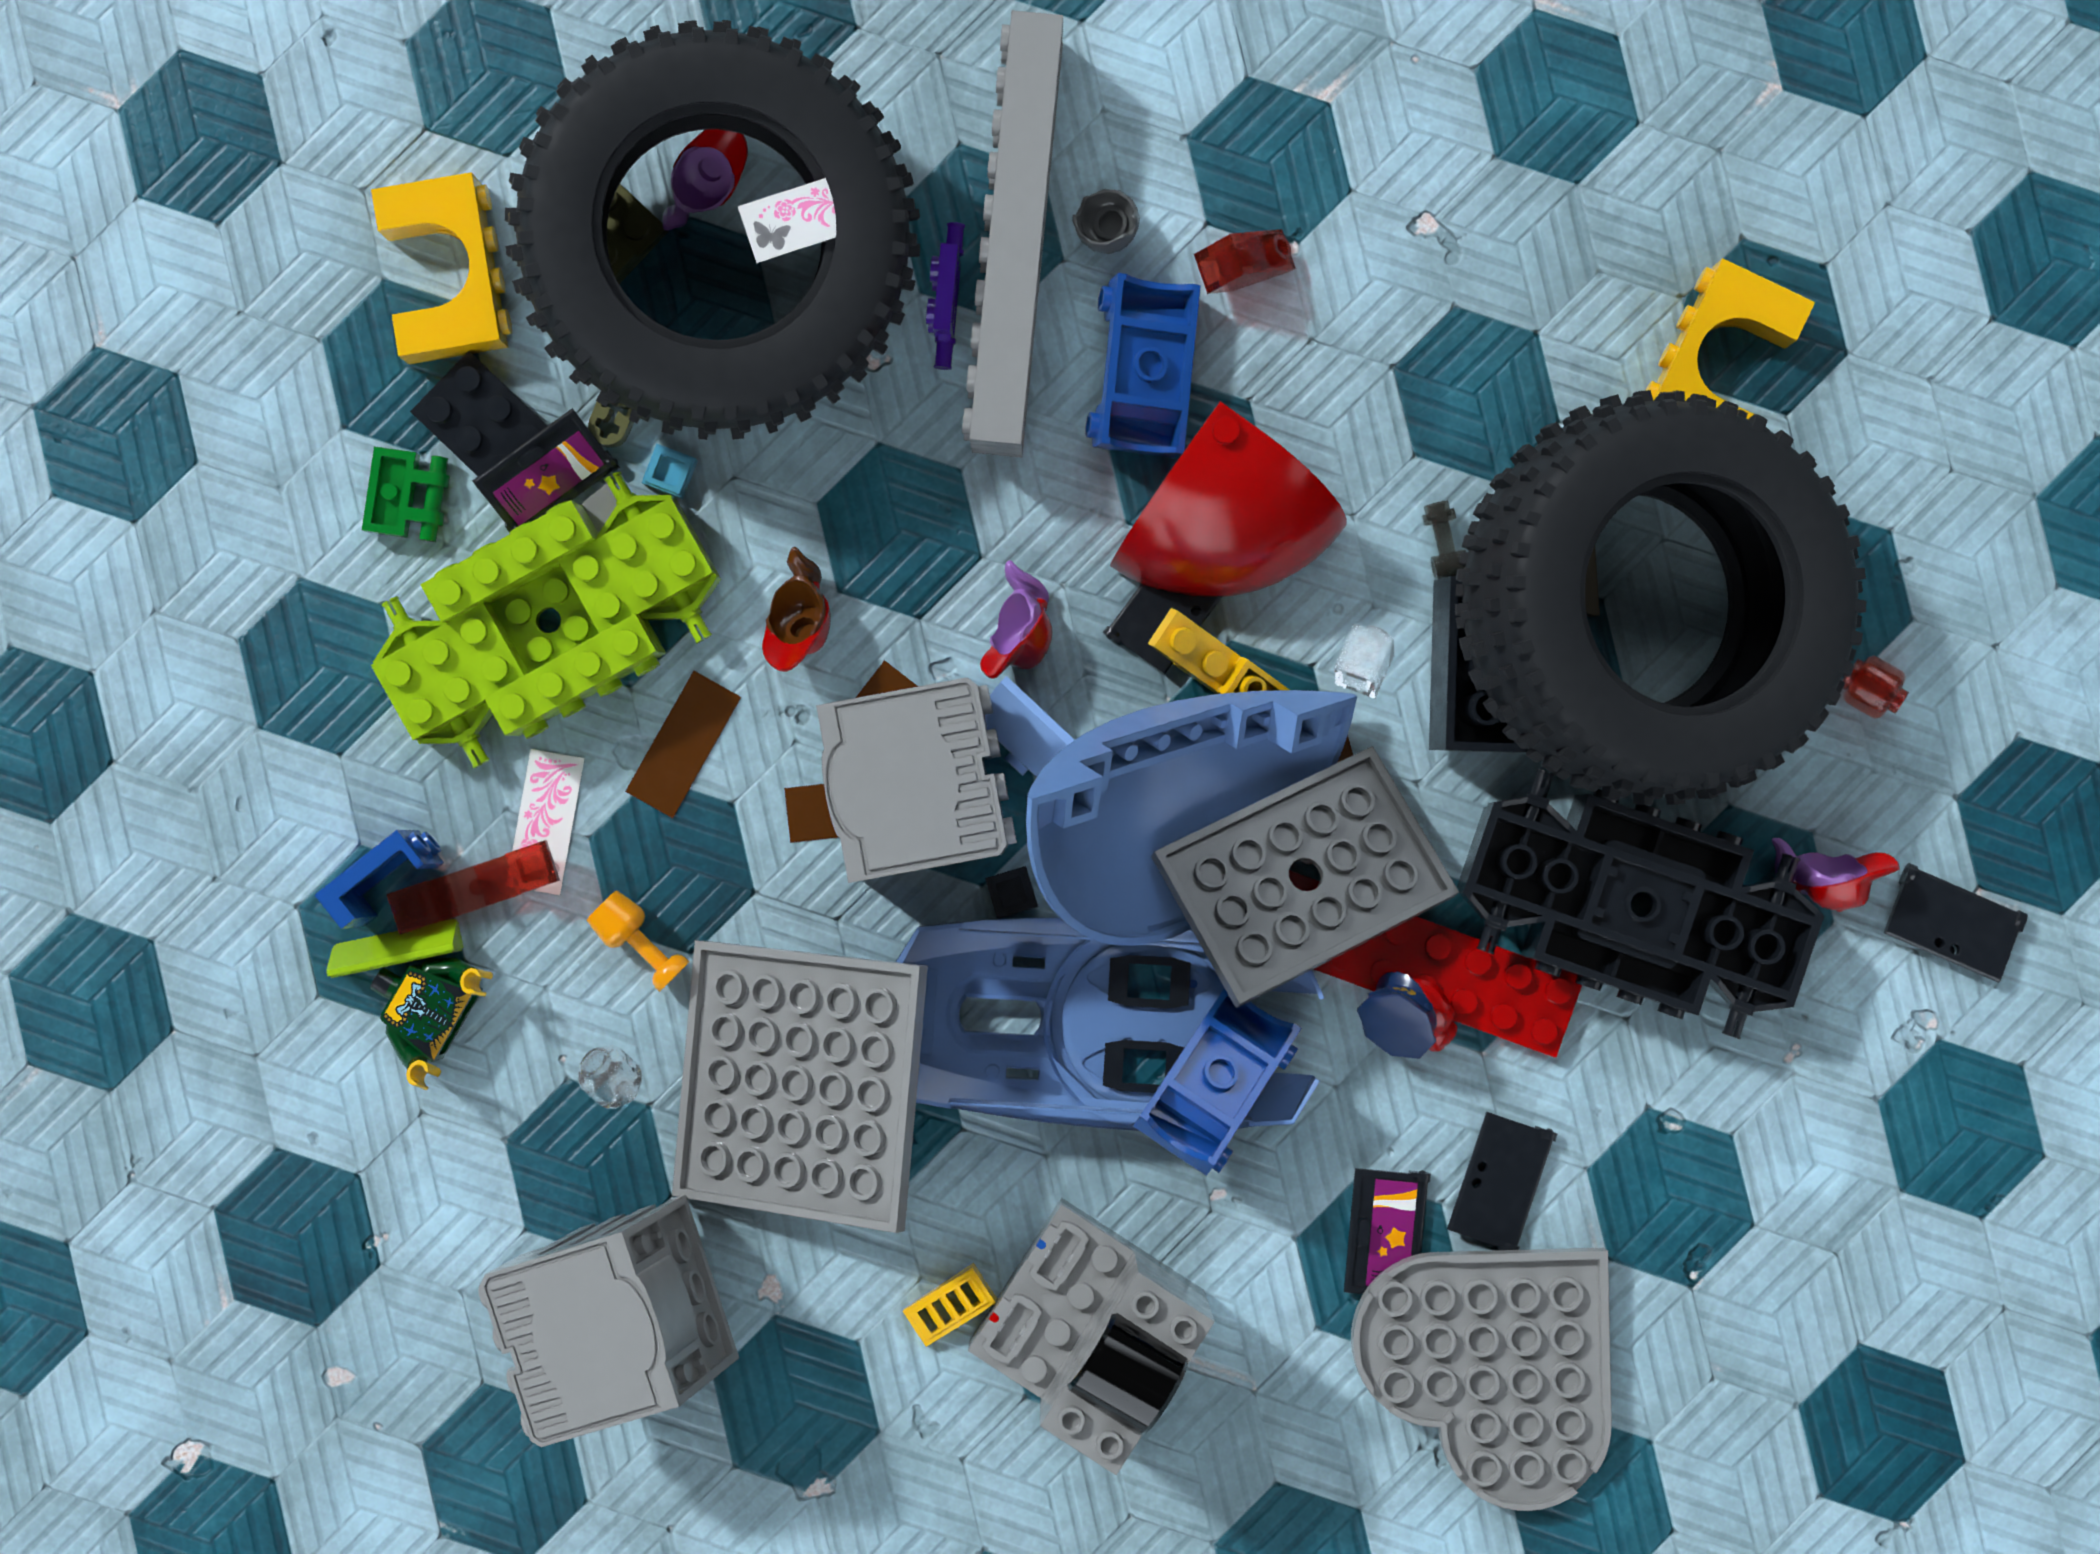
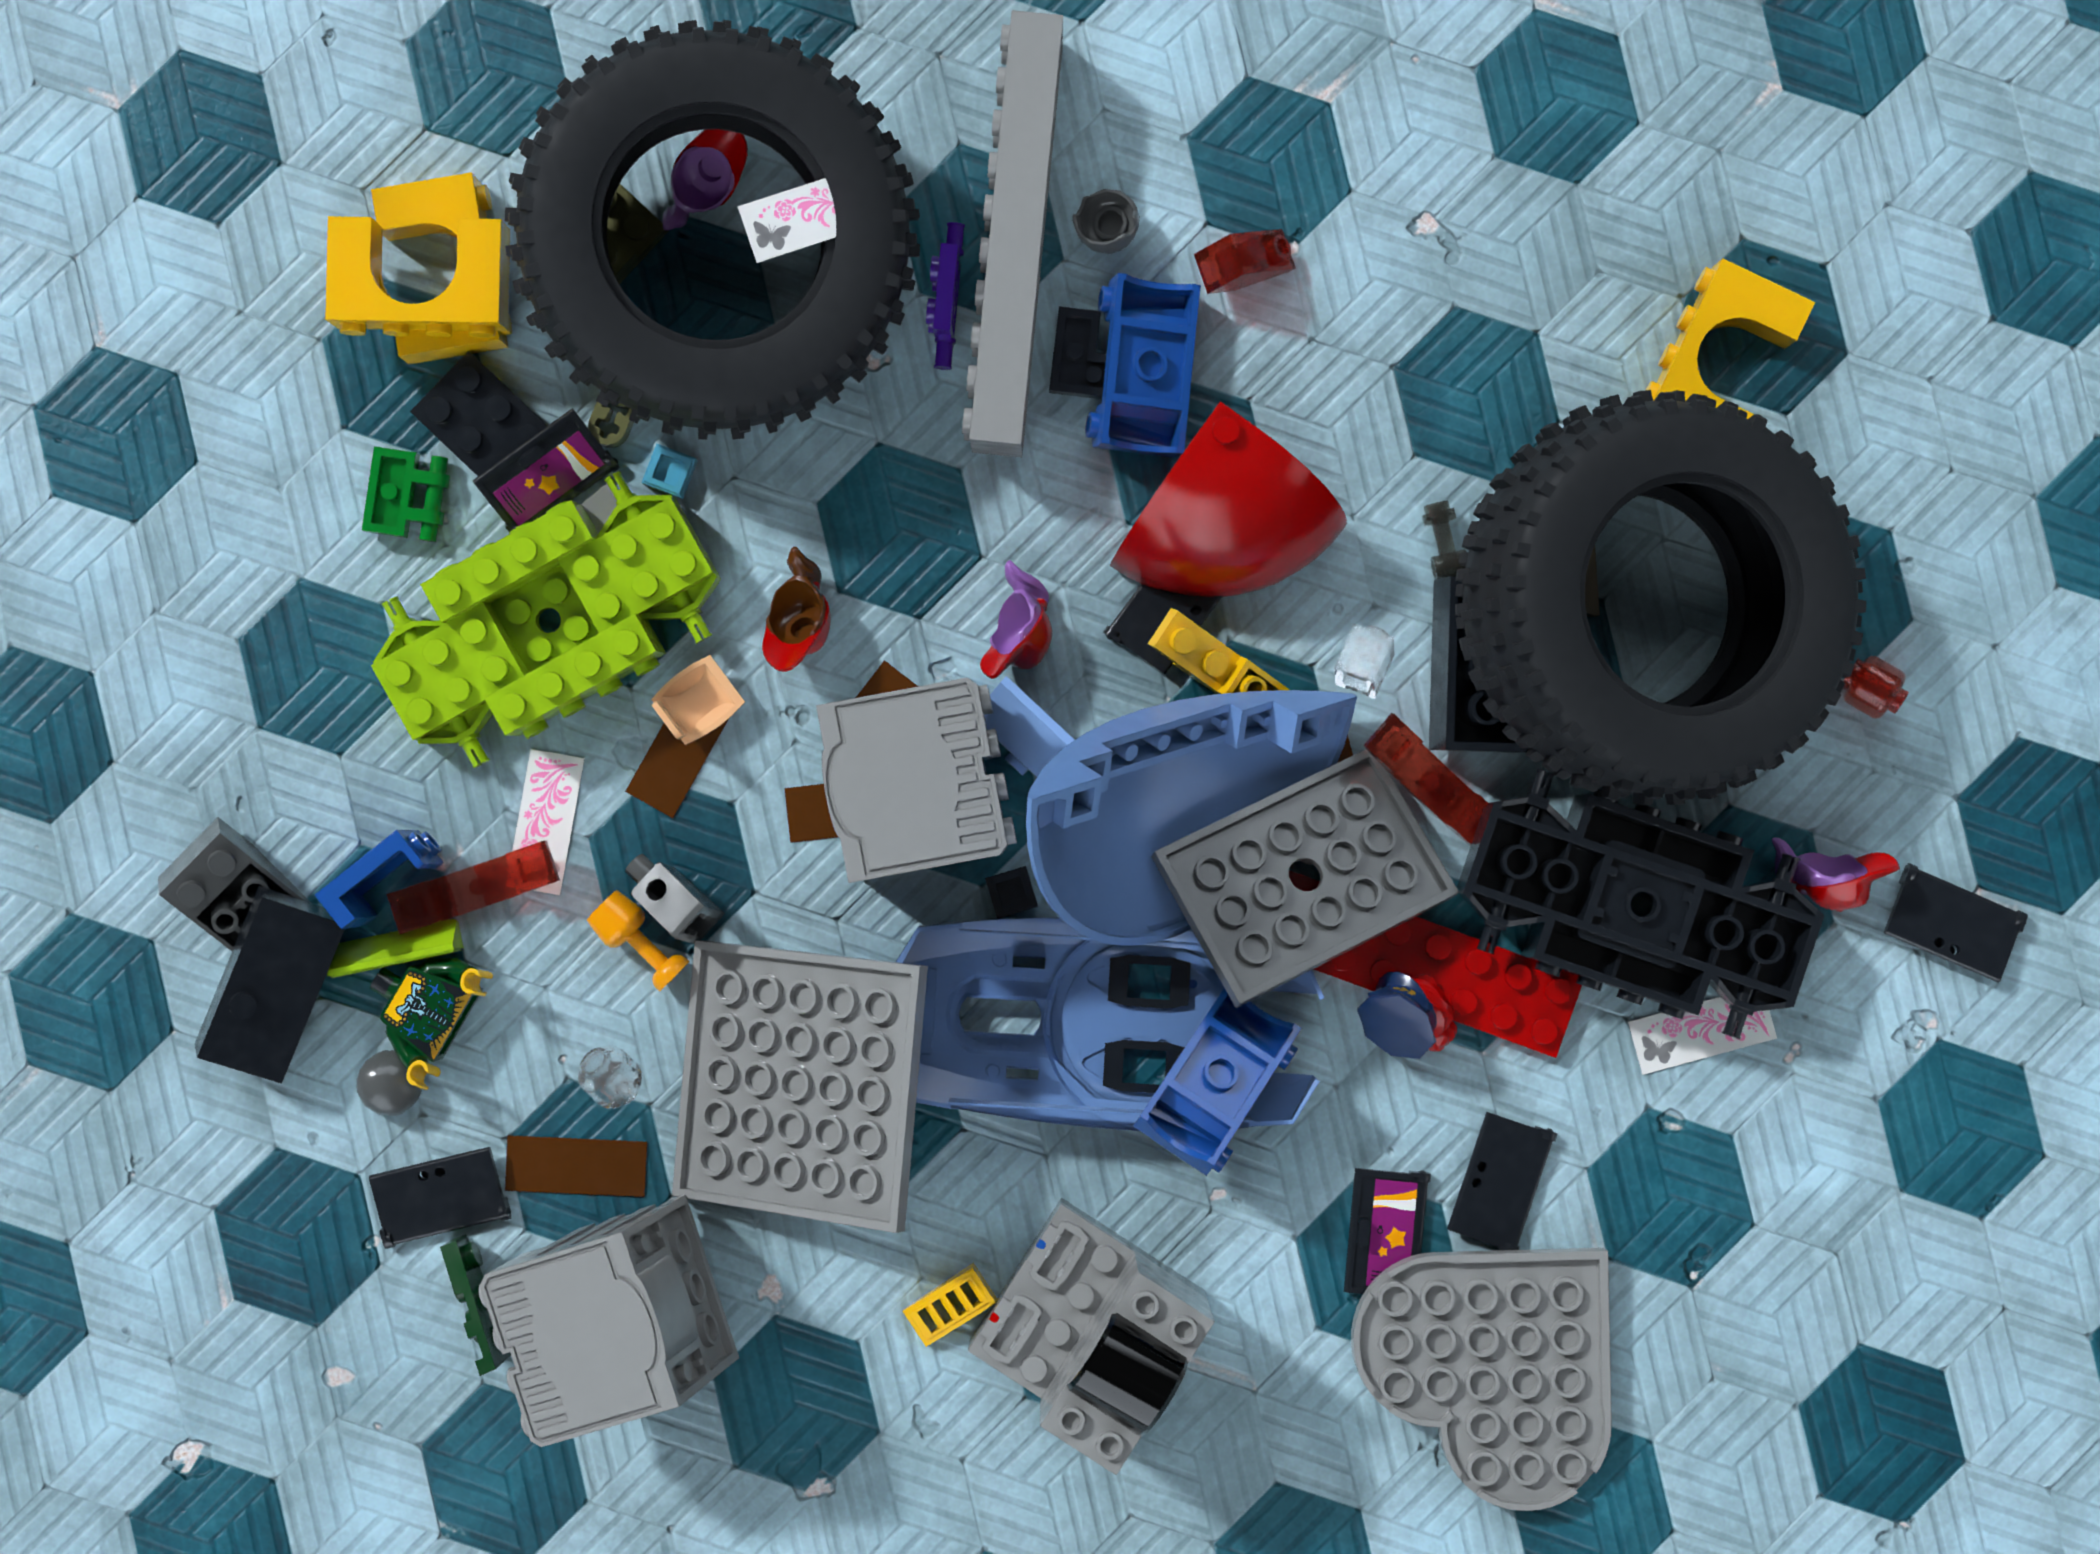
none -> dark grey slope [158,817,311,951]
none -> black brick [195,886,345,1084]
none -> yellow arch [325,216,510,338]
none -> dark grey hair [356,1050,422,1116]
none -> black door [369,1147,511,1249]
none -> dark green wing [440,1234,511,1376]
none -> reddish brown sticker [505,1135,647,1197]
none -> dark grey torso [625,854,725,944]
none -> light nougat piece [651,655,745,745]
none -> black plate [1049,306,1106,399]
none -> clear red slope [1363,713,1488,846]
none -> white sticker [1628,997,1777,1075]

